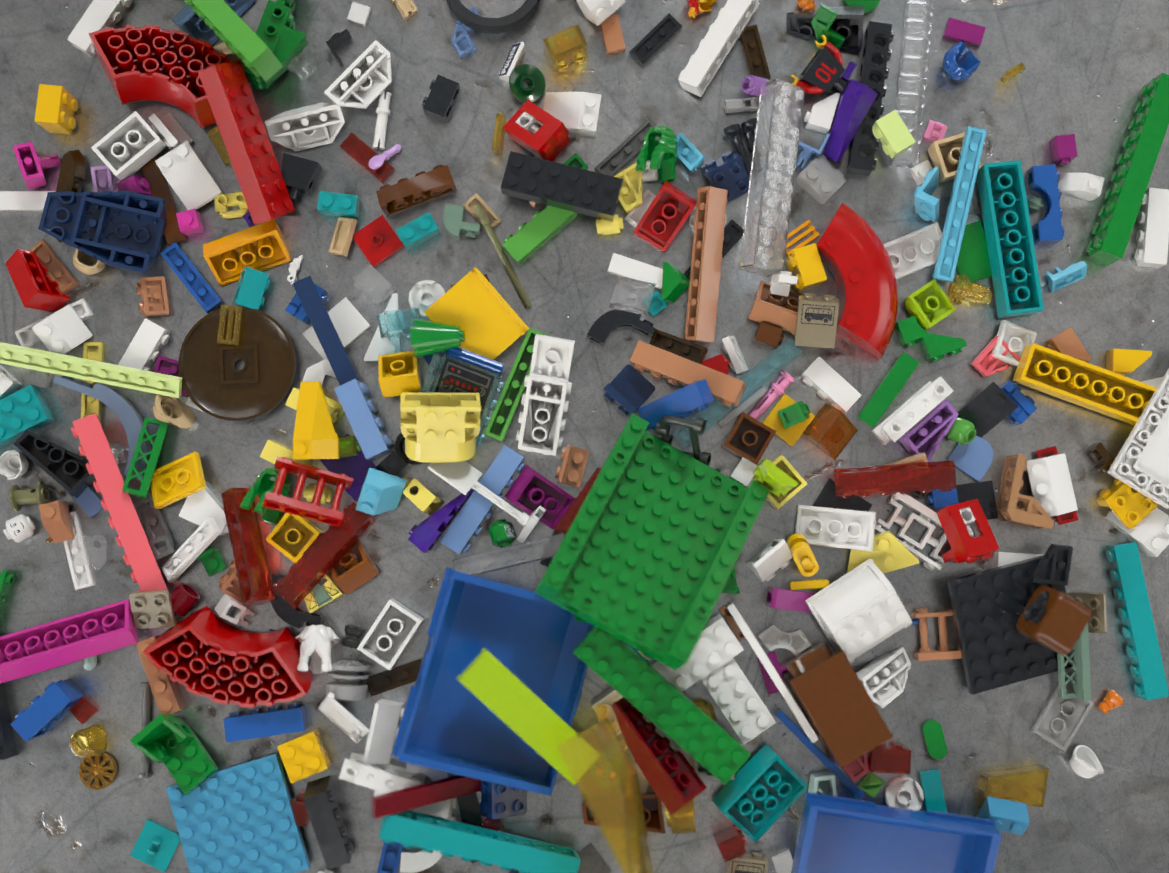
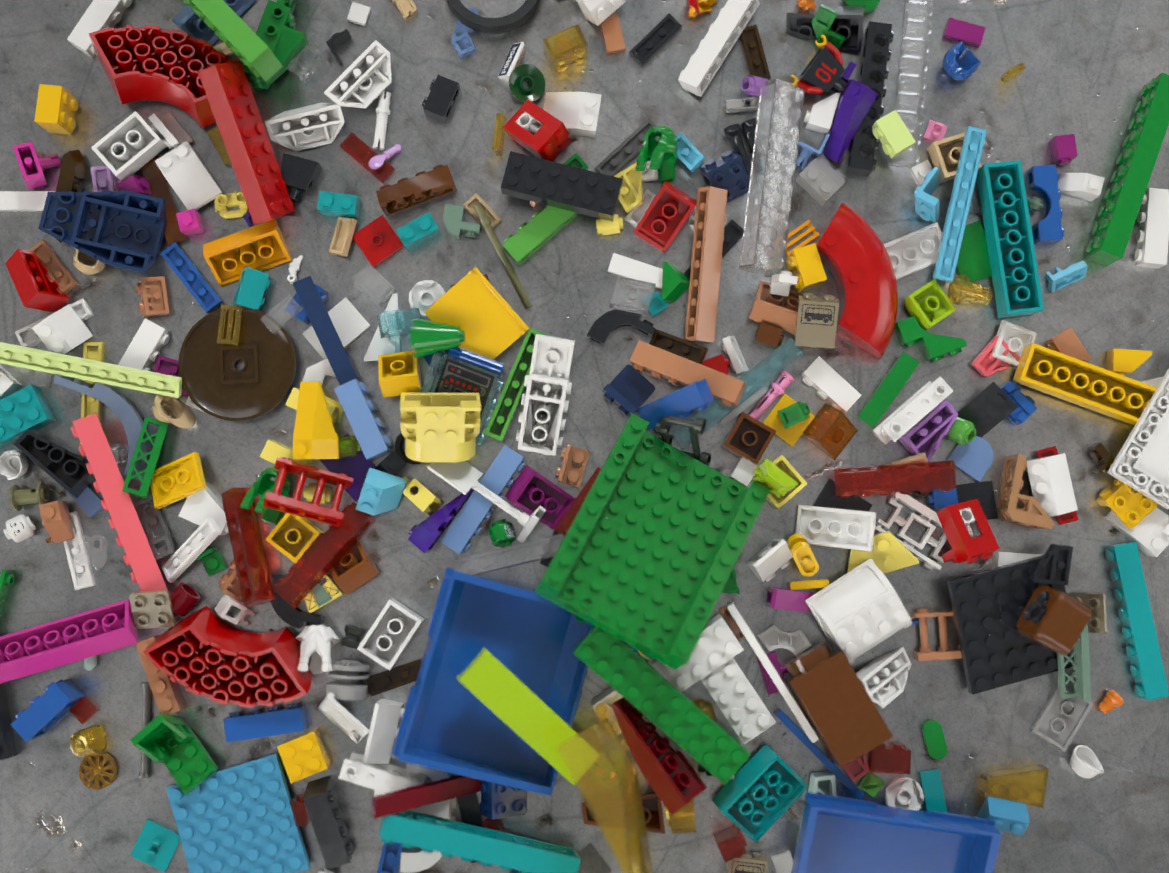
none -> clear tile [260,294,303,334]

